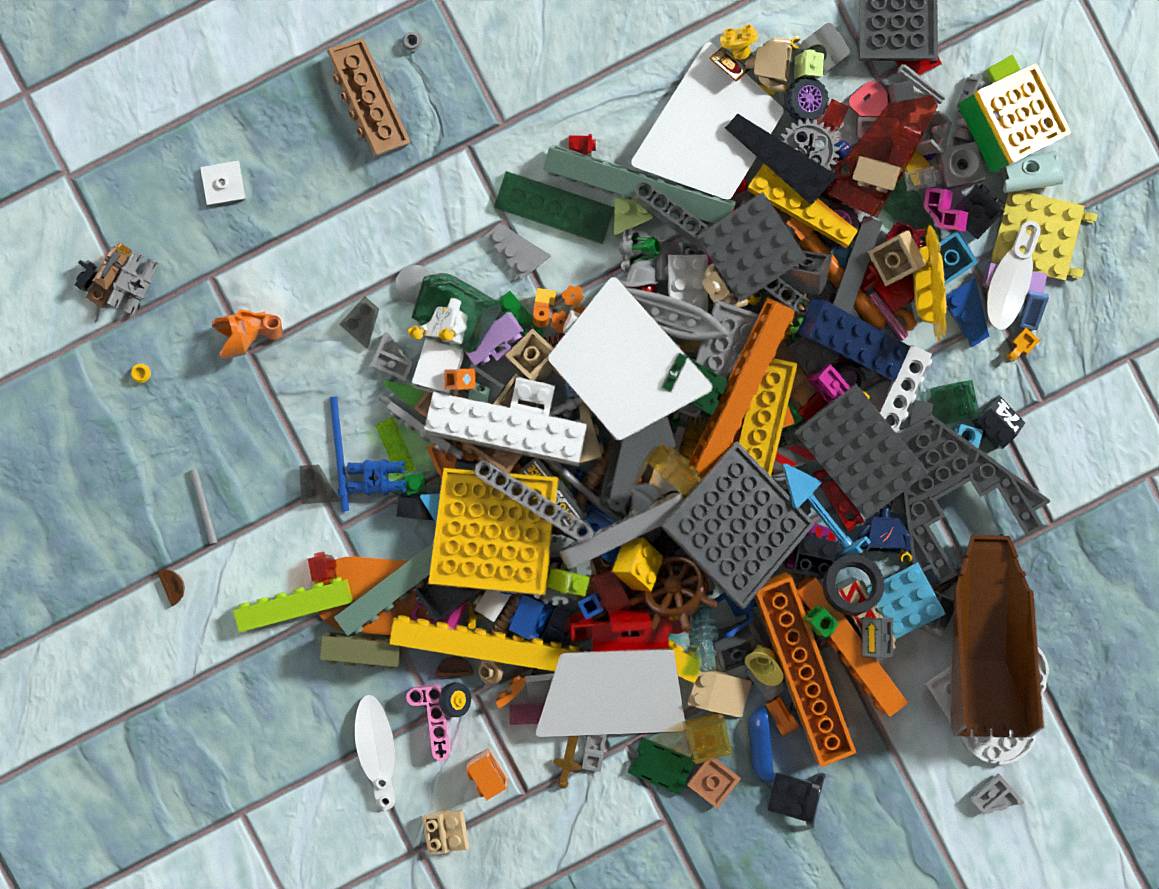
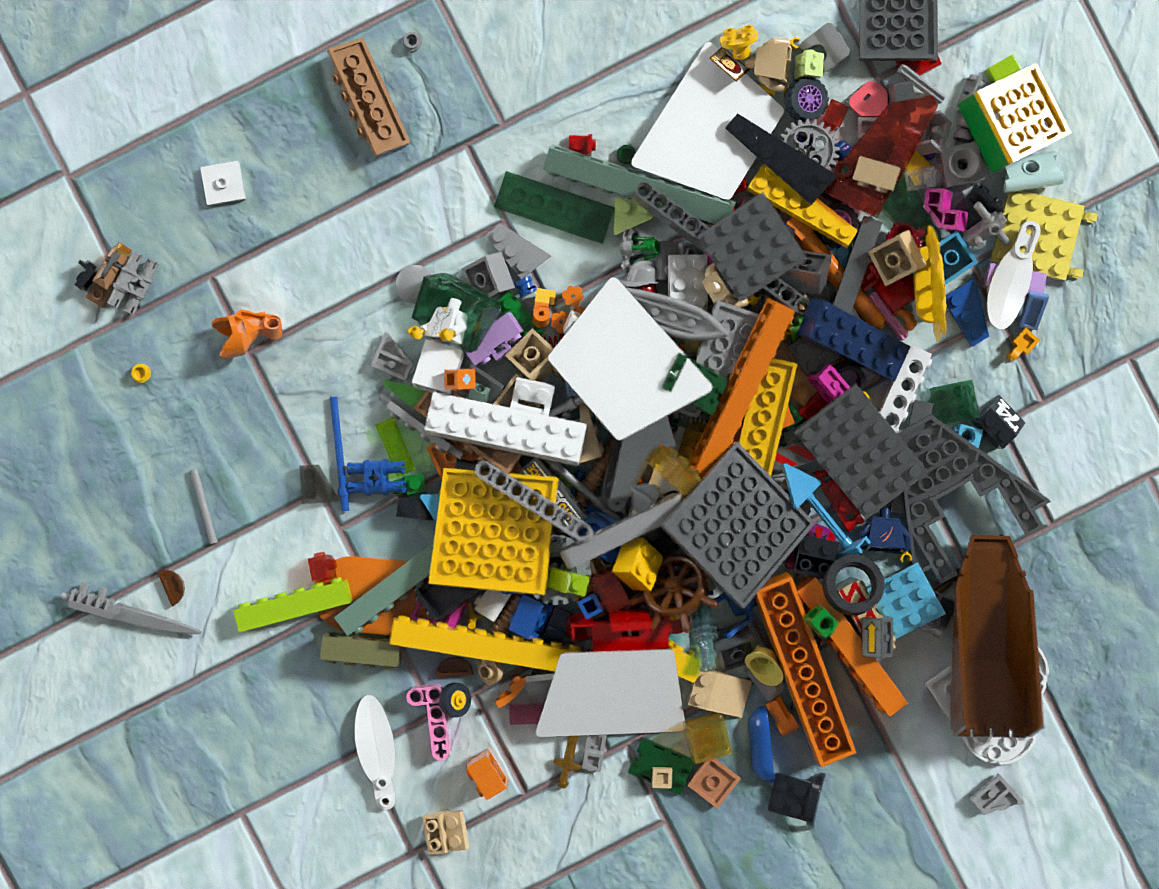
clear smoke wing [339,296,379,349] -> none
none -> light grey piece [61,582,202,635]
none -> light grey slope [462,252,515,304]
none -> blue wheel [514,276,537,298]
none -> dark green tile [617,145,636,165]
none -> tan plate [652,767,672,788]
none -> light grey piece [962,202,1011,249]

